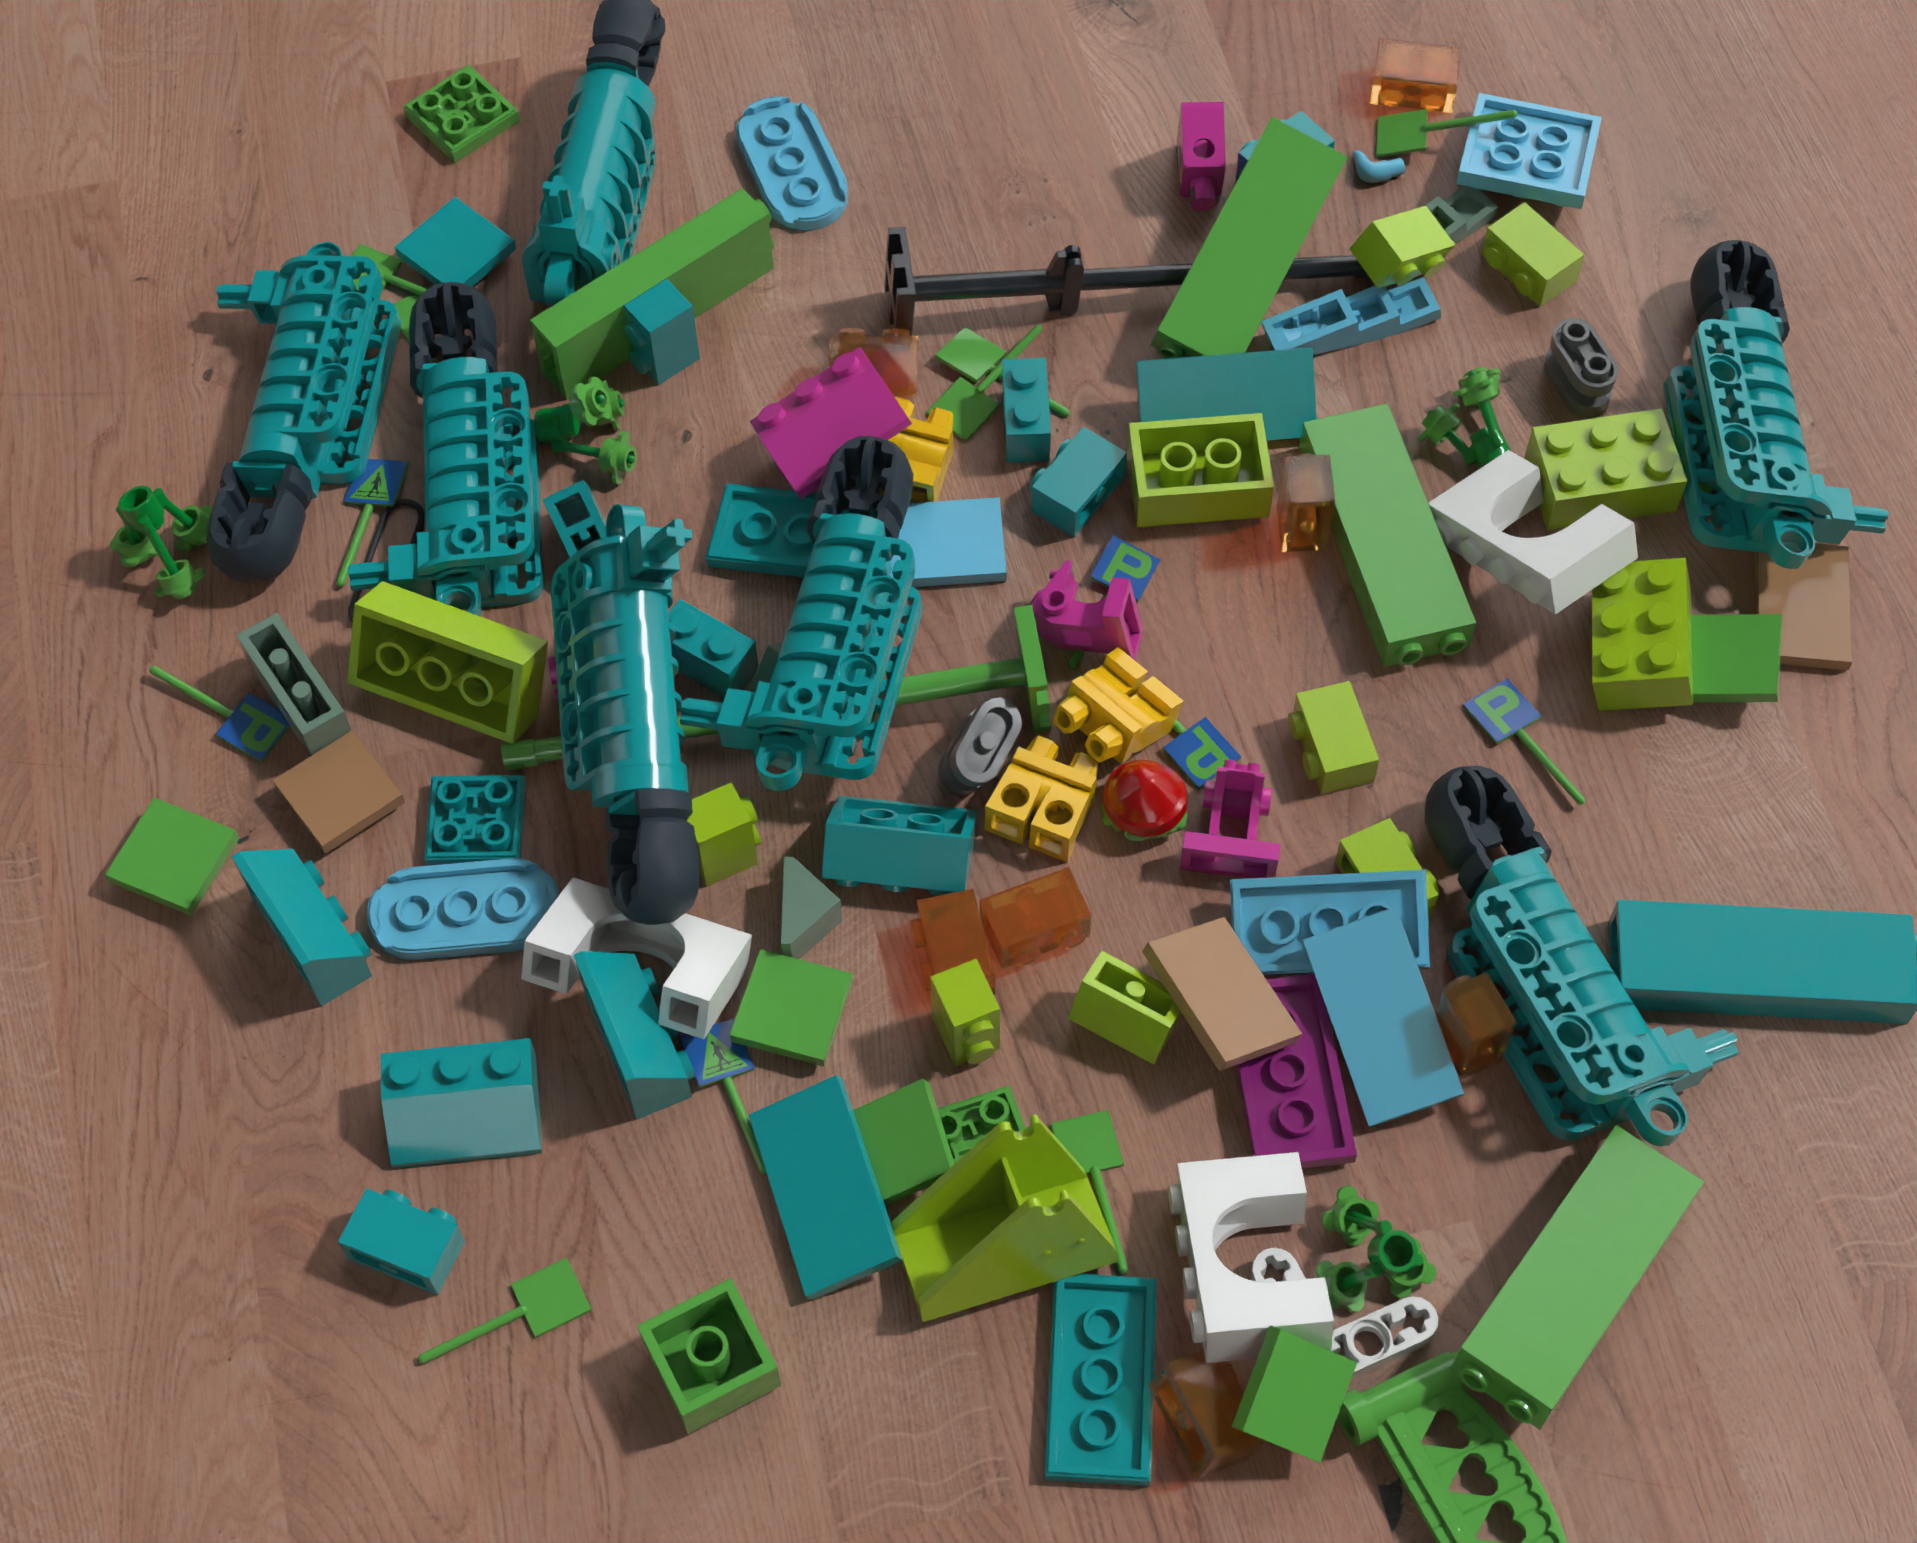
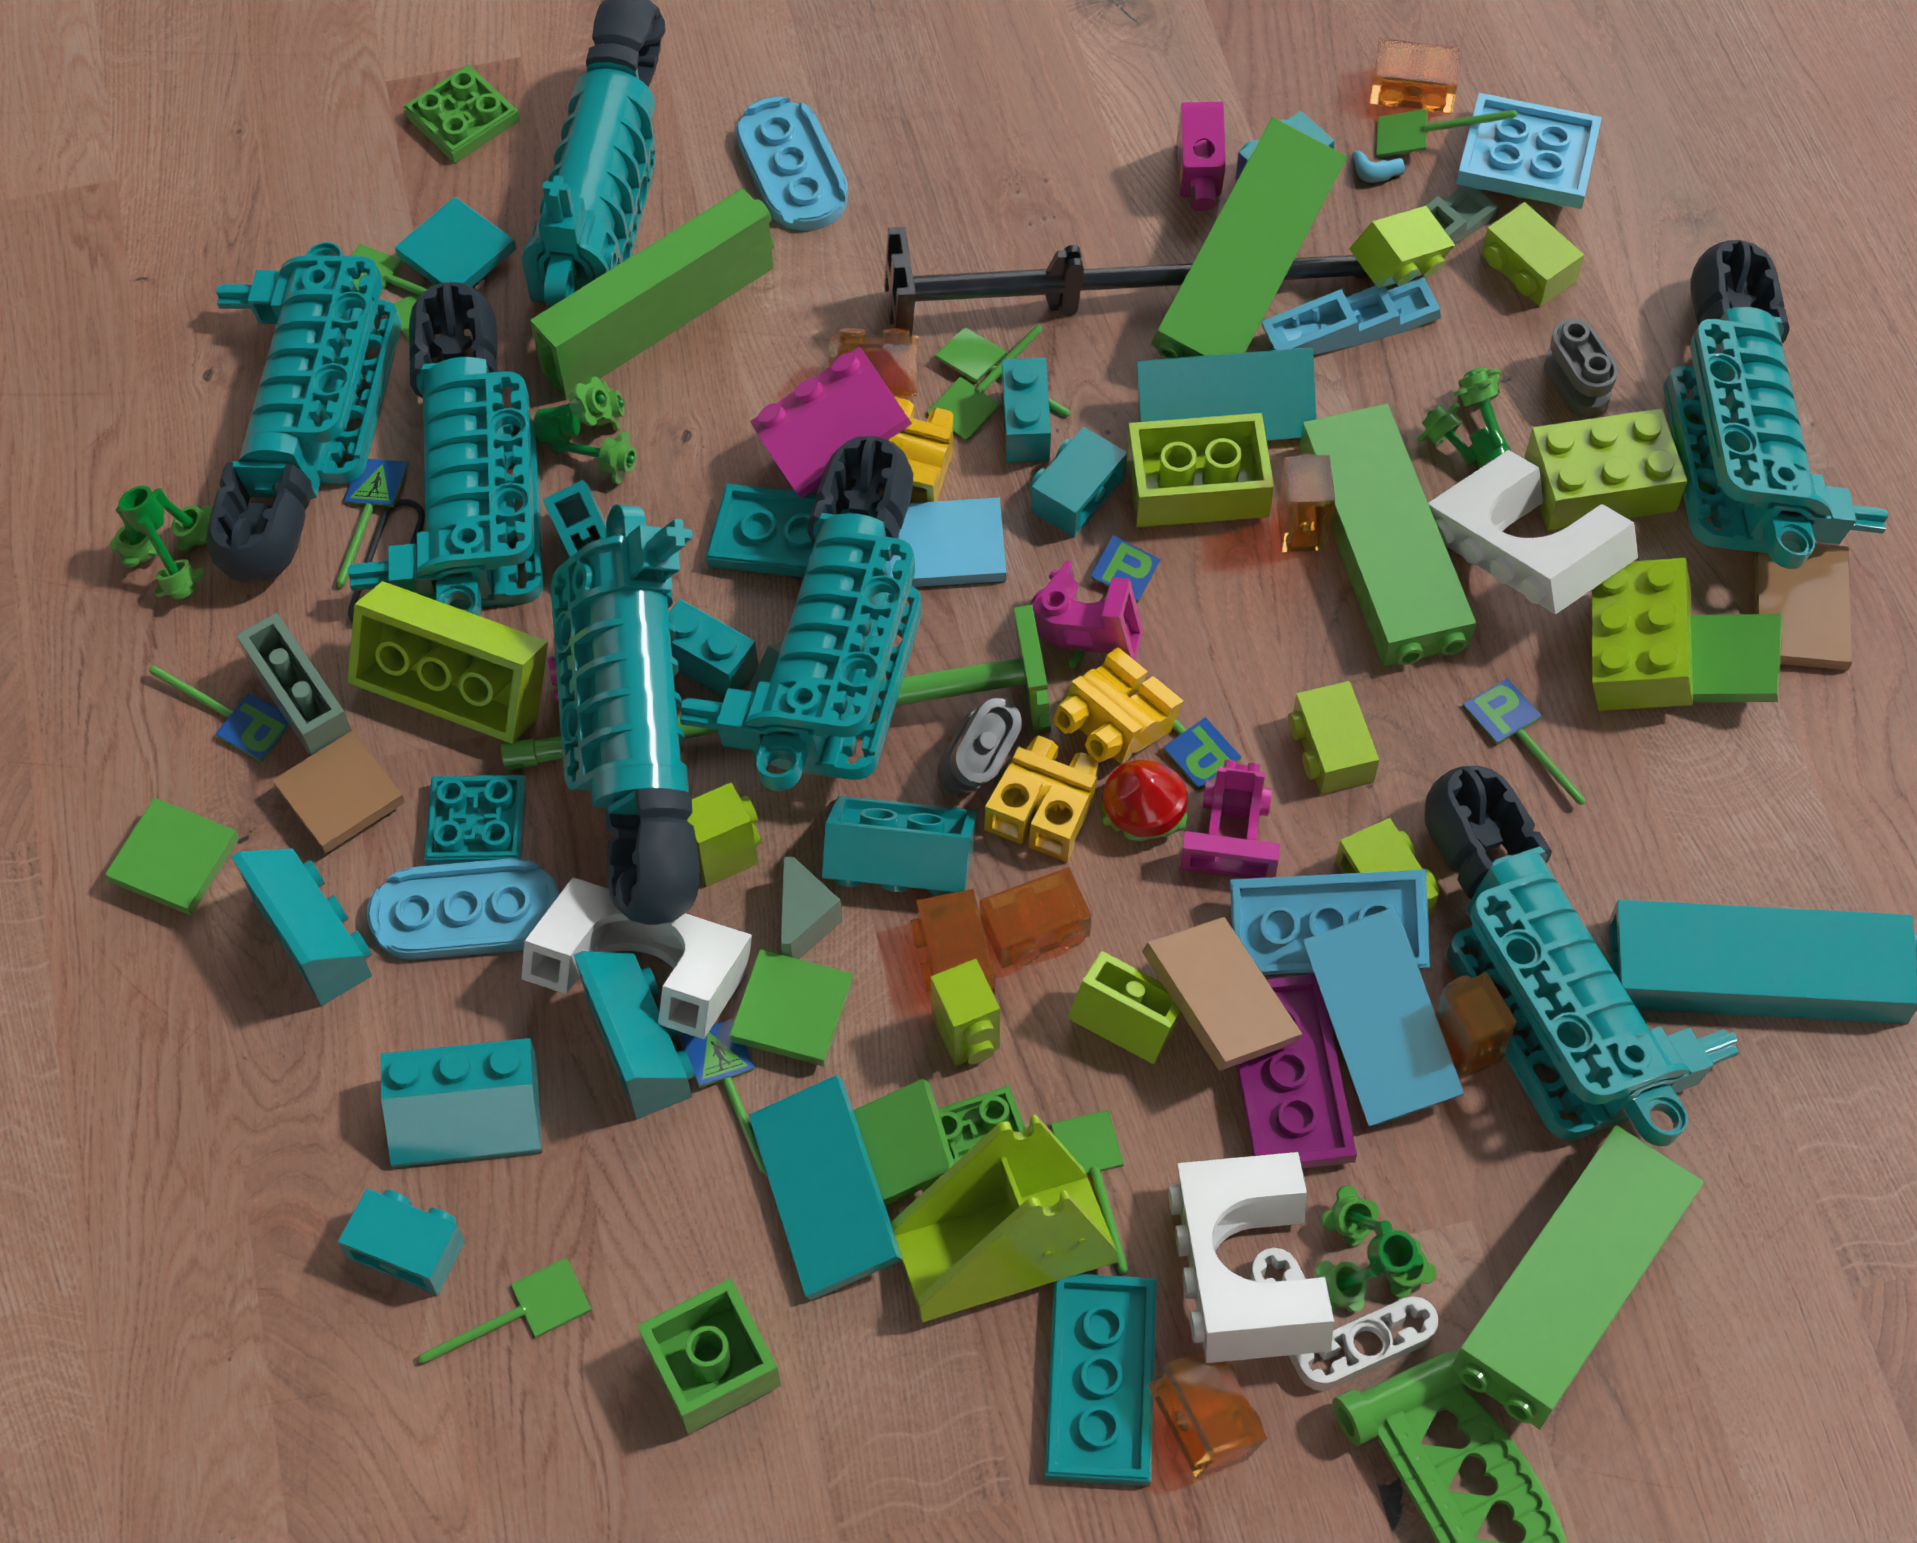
teal brick [624,279,700,385] -> none
bright green tile [1232,1325,1357,1463] -> none

